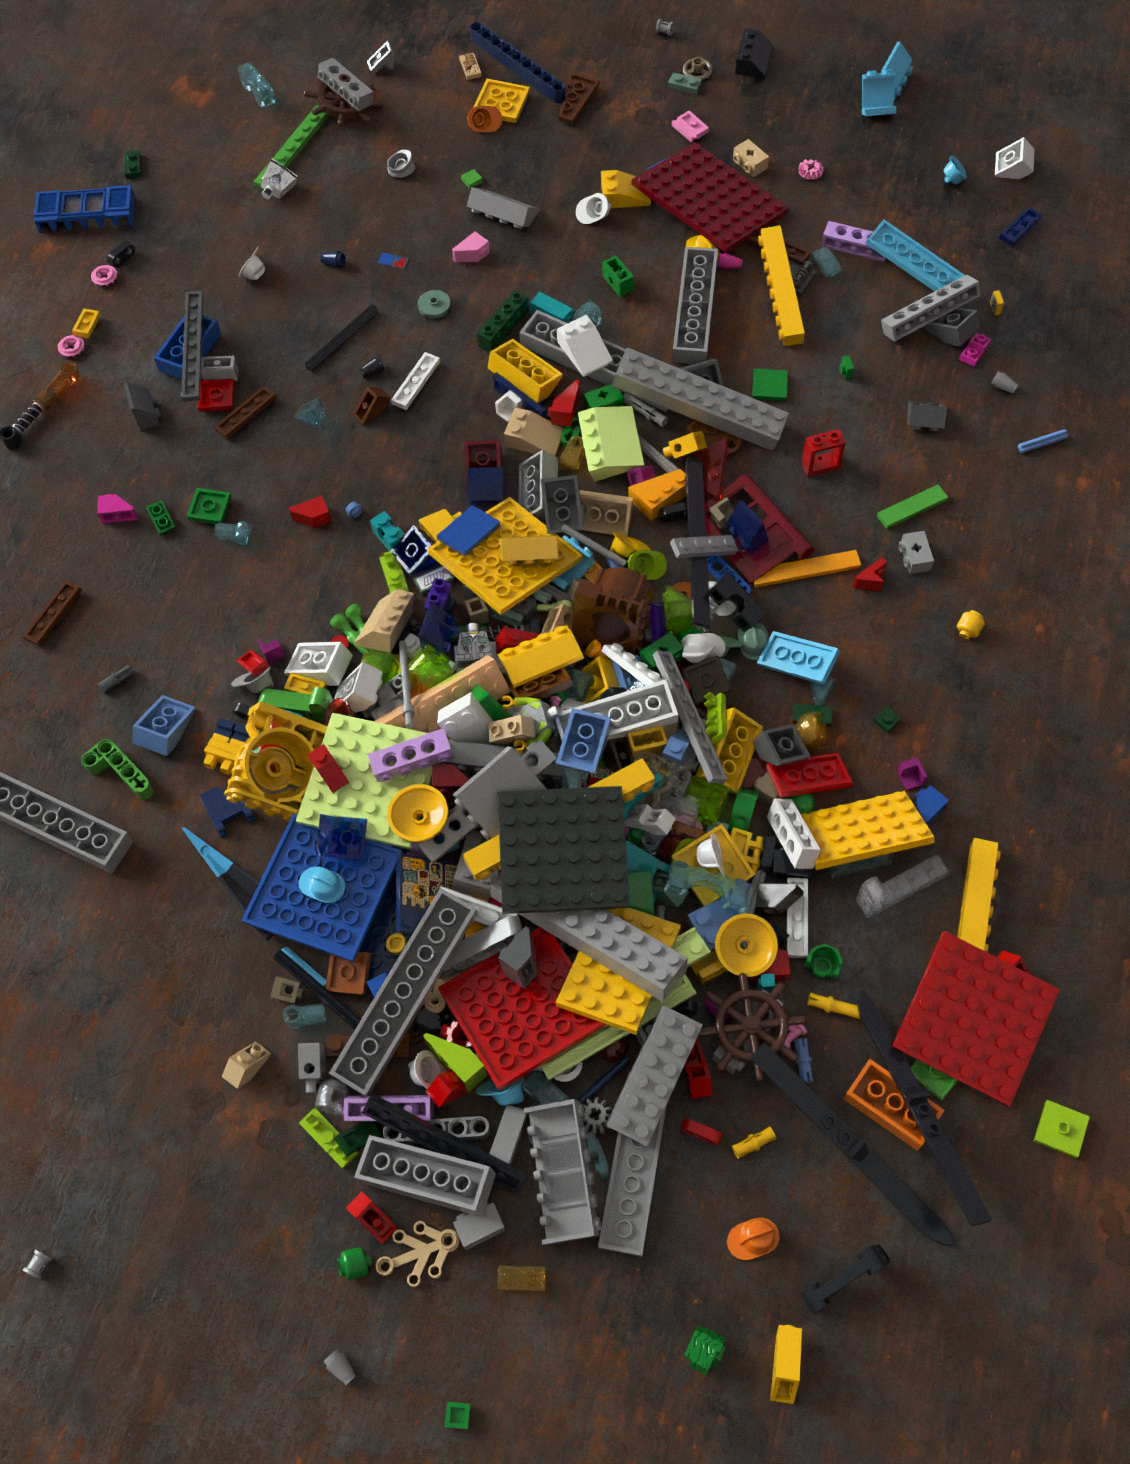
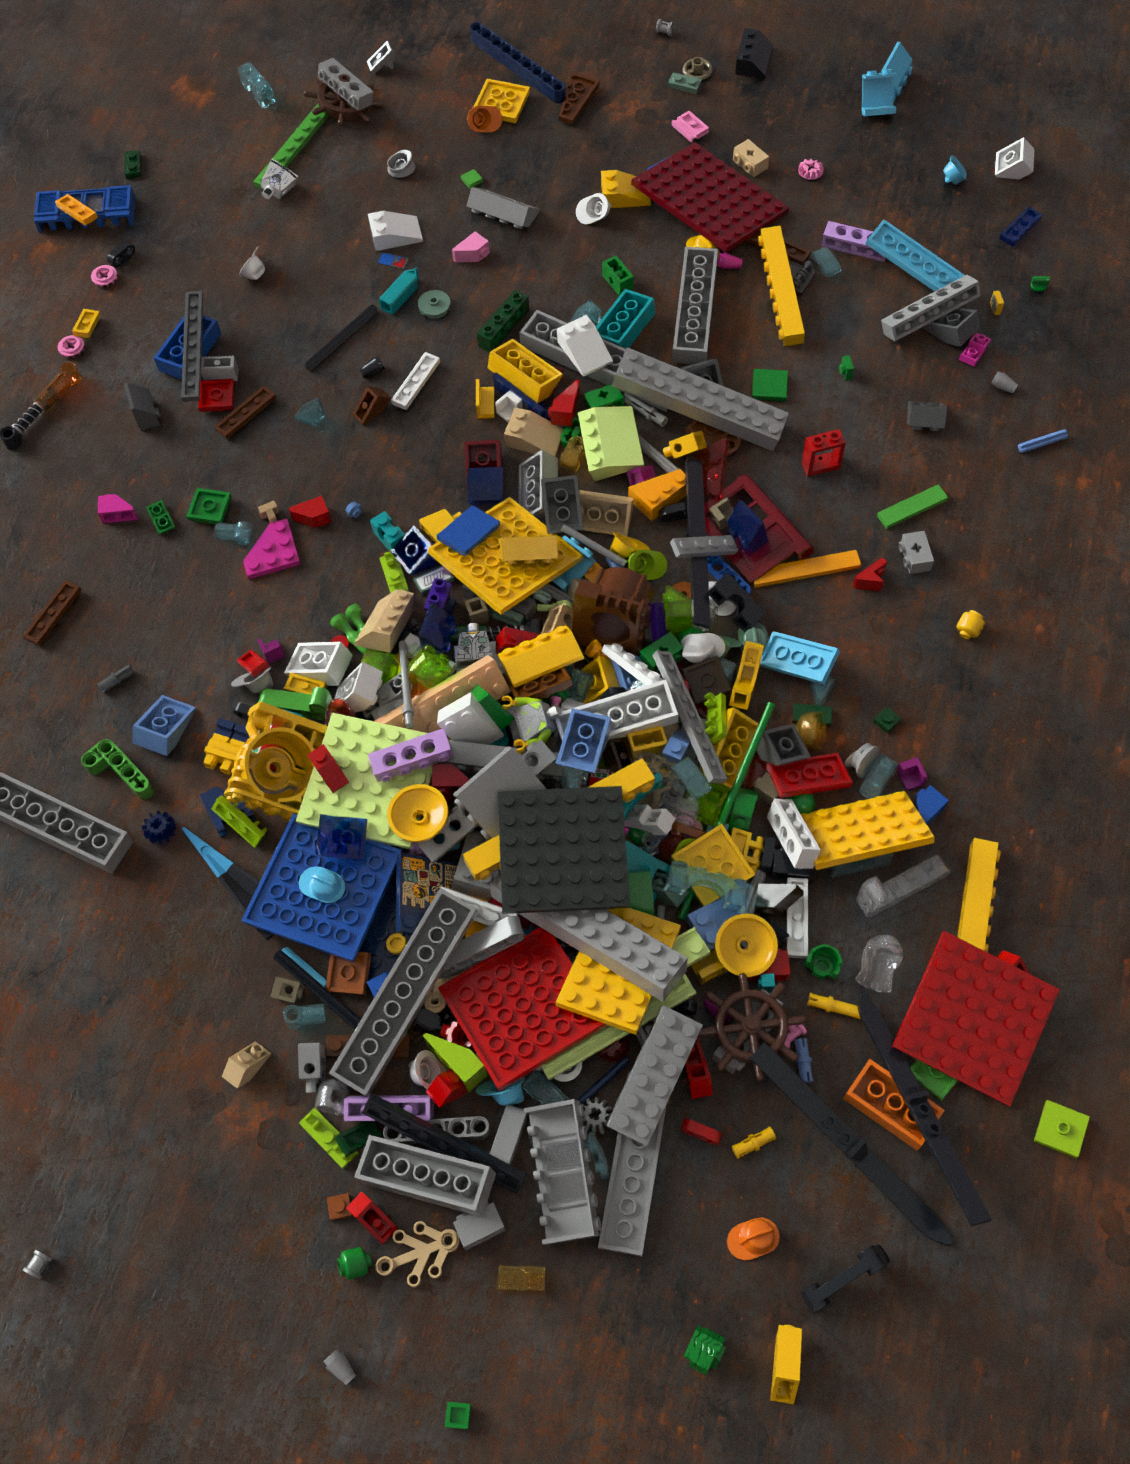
dark blue cone [320,251,346,268] -> none
tile [459,53,482,80] -> none
tan brick [488,715,535,745] -> none
dark grey slope [498,926,538,989] -> none
teal brick [530,292,575,323] -> none
white piece [697,833,725,878] -> none
none -> light orange plate [55,194,98,225]
none -> clear blue gear [141,810,177,845]
none -> lime plate [212,795,267,848]
none -> dark pink plate [243,518,301,580]
none -> tan tile [258,501,279,523]
none -> dark orange plate [327,1193,353,1221]
none -> white slope [368,211,423,251]
none -> teal piece [379,267,419,315]
none -> yellow panel [476,379,495,419]
none -> teal brick [596,289,656,349]
none -> clear light blue slope [672,757,712,800]
none -> green piece [677,702,775,921]
none -> yellow arch [729,641,765,710]
none -> light grey piece [845,743,880,778]
none -> clear piece [856,934,904,993]
none -> clear light blue slope [858,753,899,799]
none -> green plate [1030,276,1050,292]

